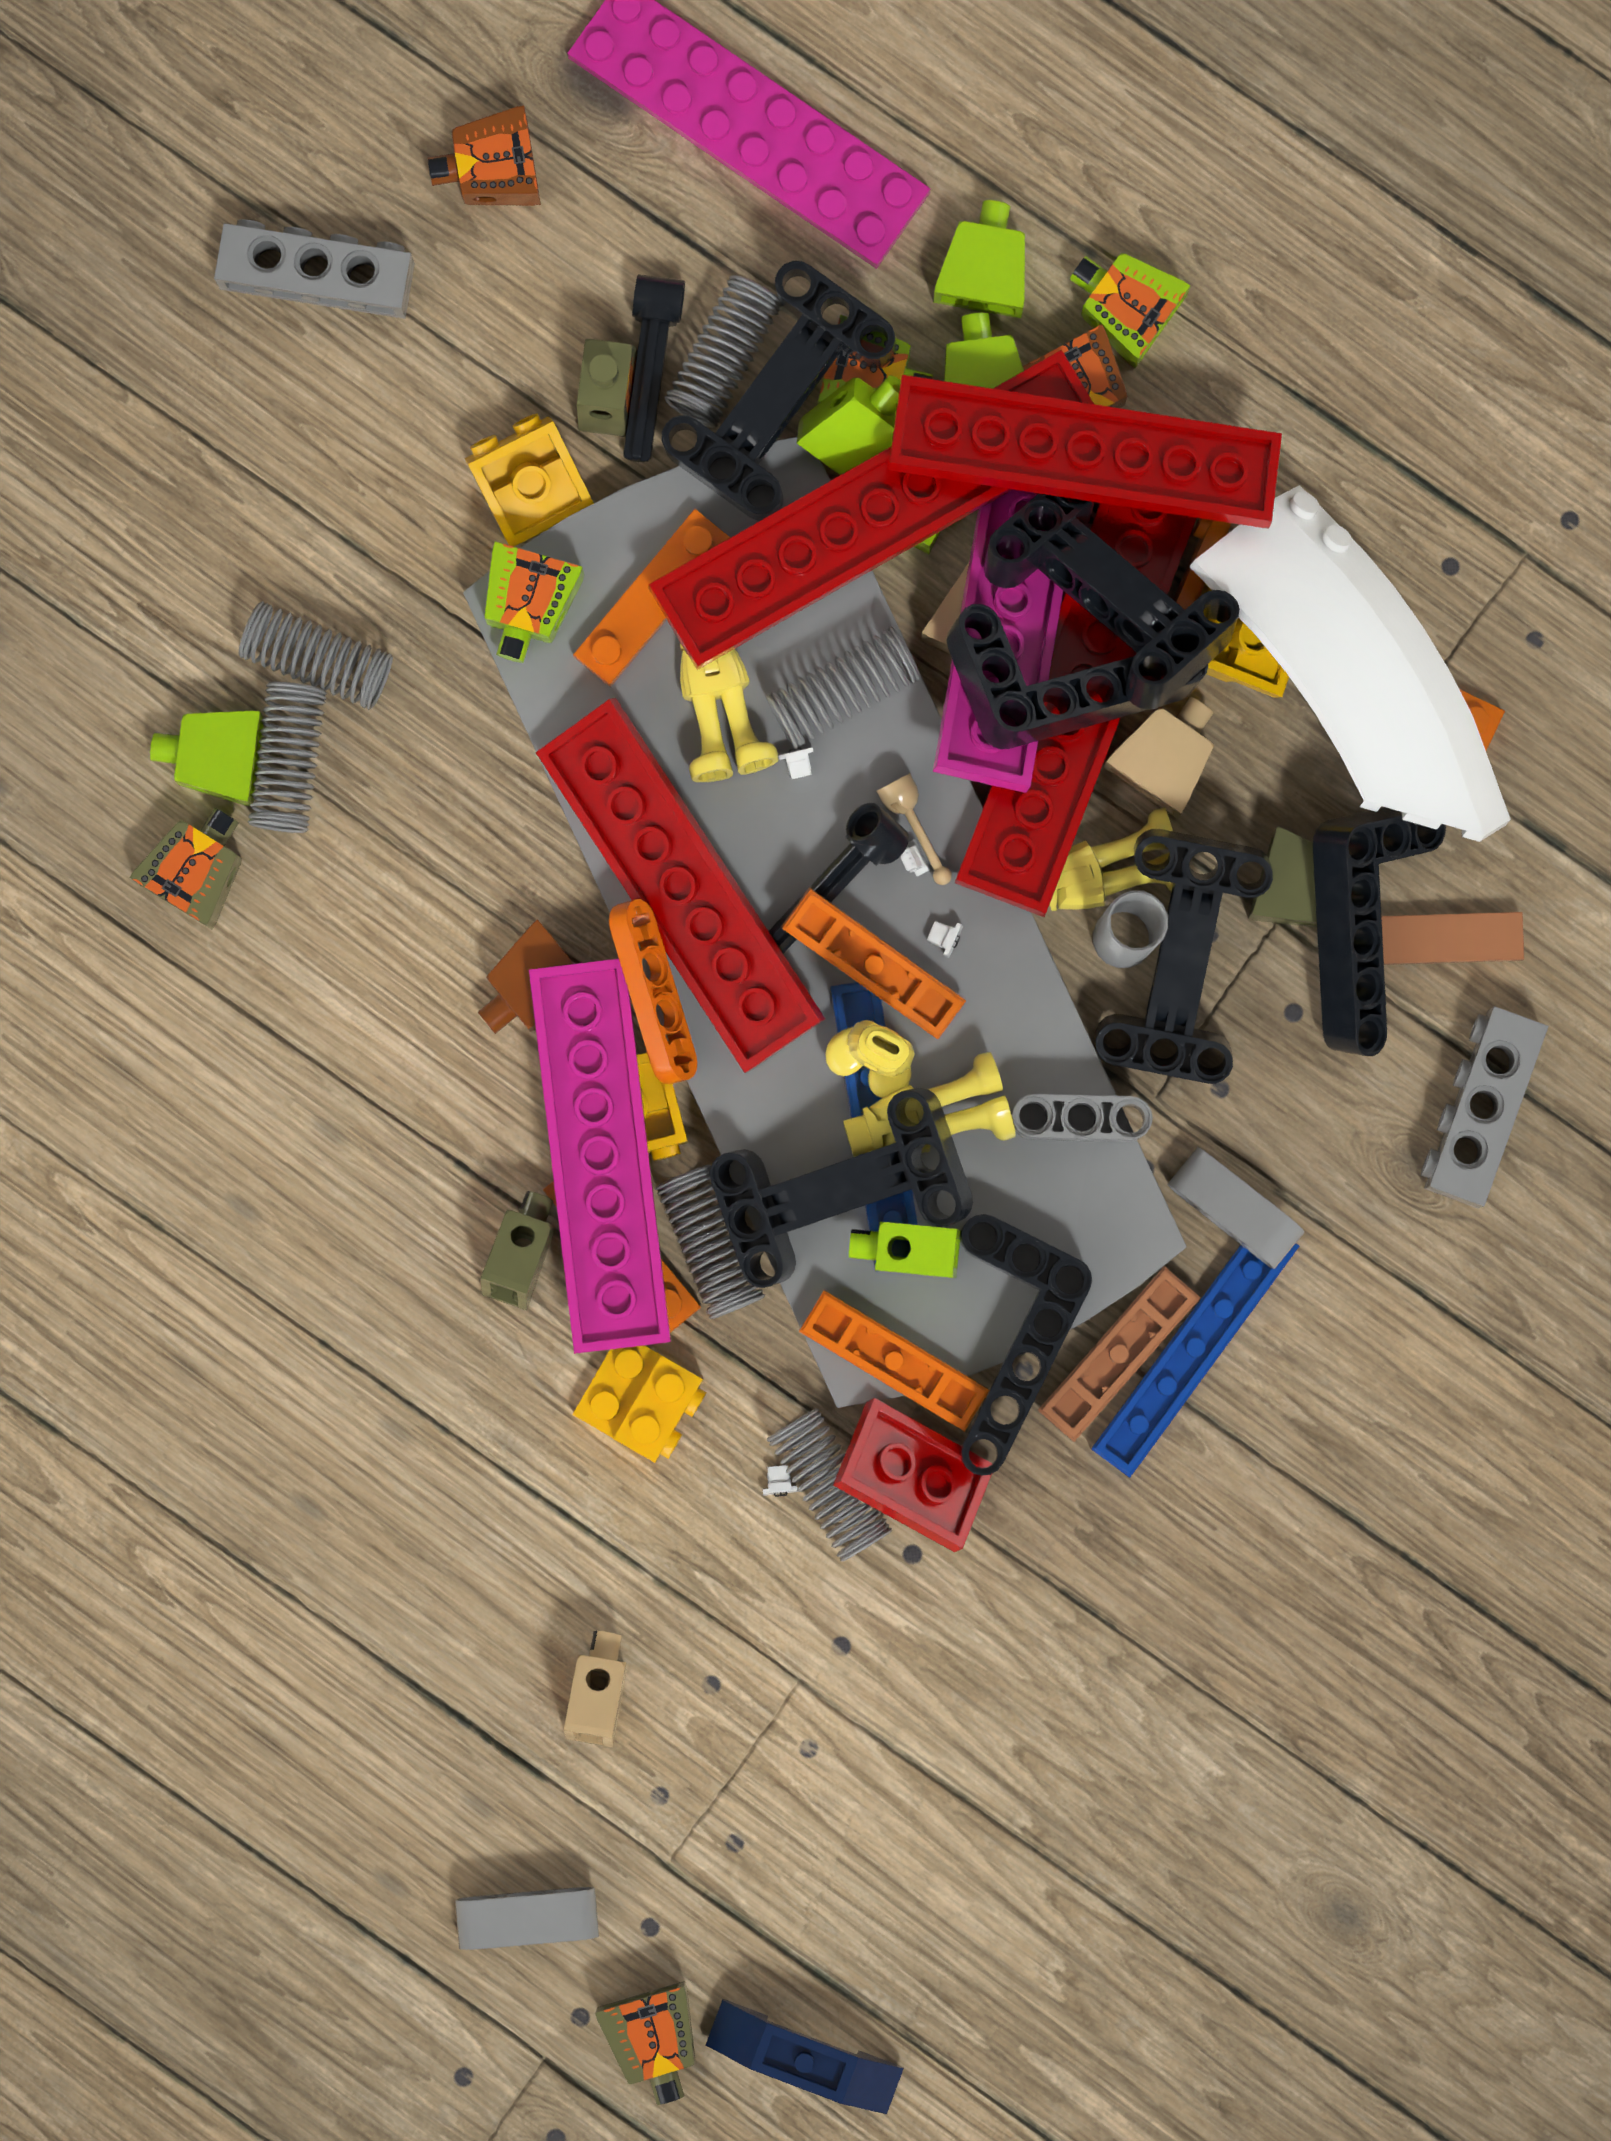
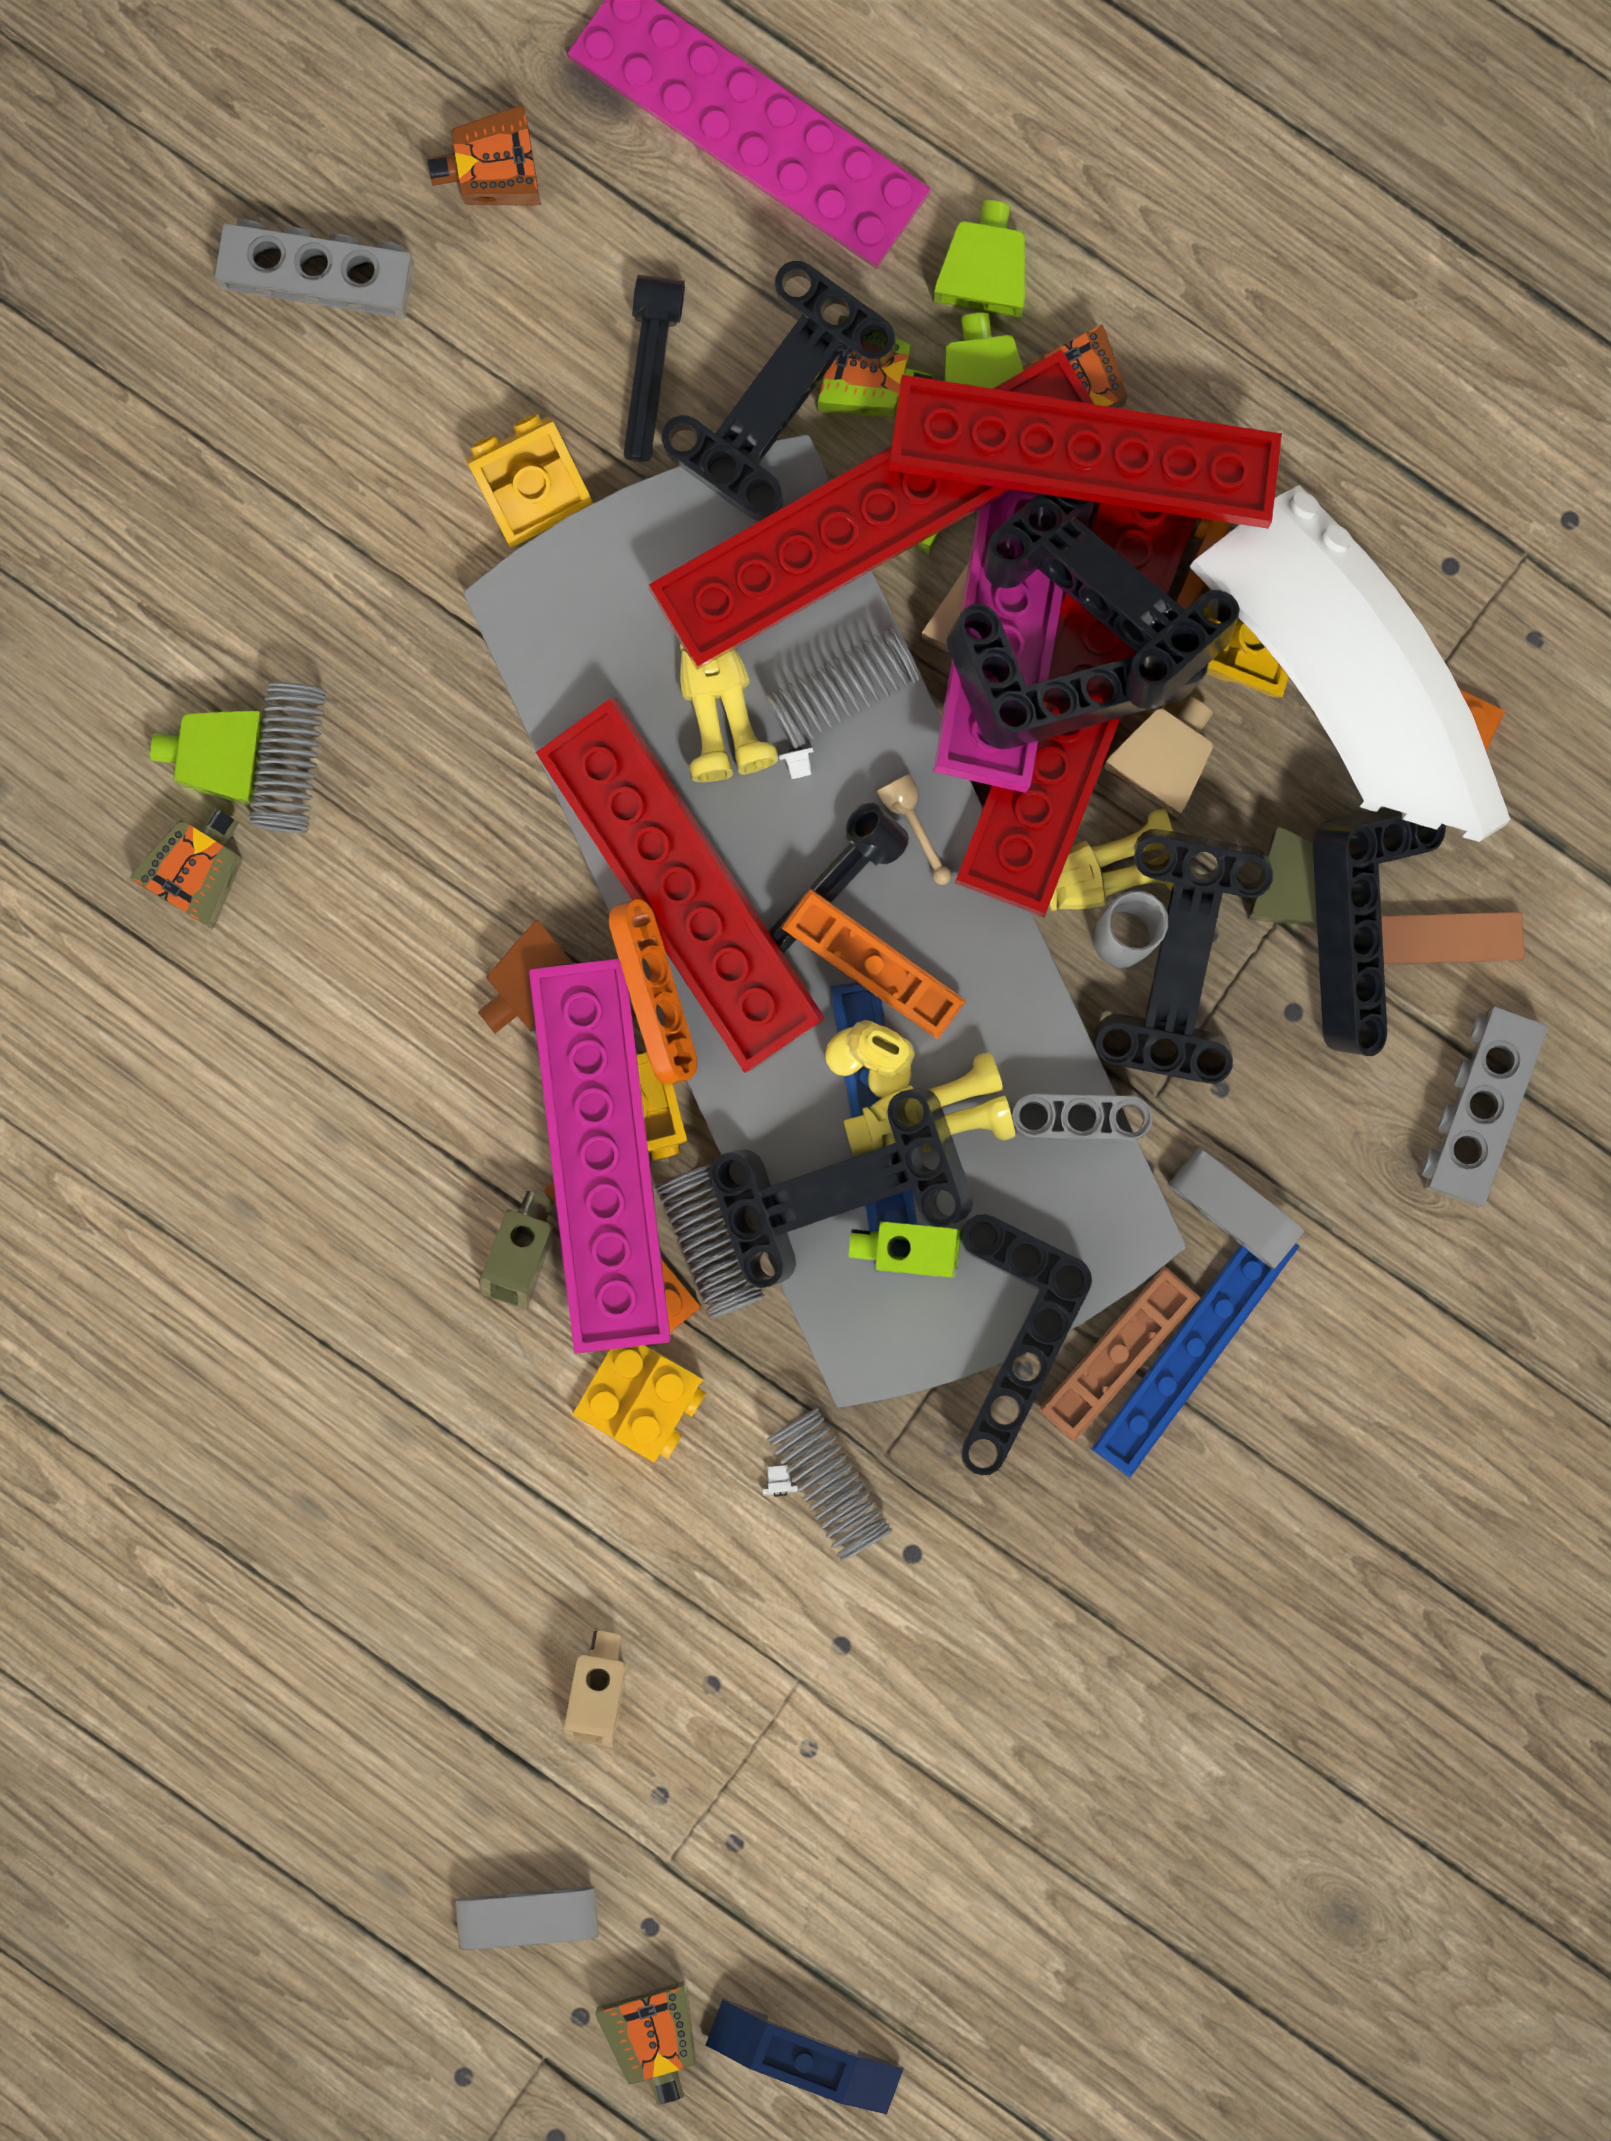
light grey piece [238,601,393,710] -> none
torso [485,541,585,663] -> none
orange plate [573,509,731,687] -> none
olive torso [577,339,637,437] -> none
light grey piece [665,275,783,428] -> none
lime torso [797,375,901,475] -> none
orange plate [799,1289,990,1432] -> none
red plate [833,1398,992,1552] -> none
white piece [900,839,930,877] -> none
white piece [927,921,963,958] -> none
torso [1070,253,1190,368] -> none

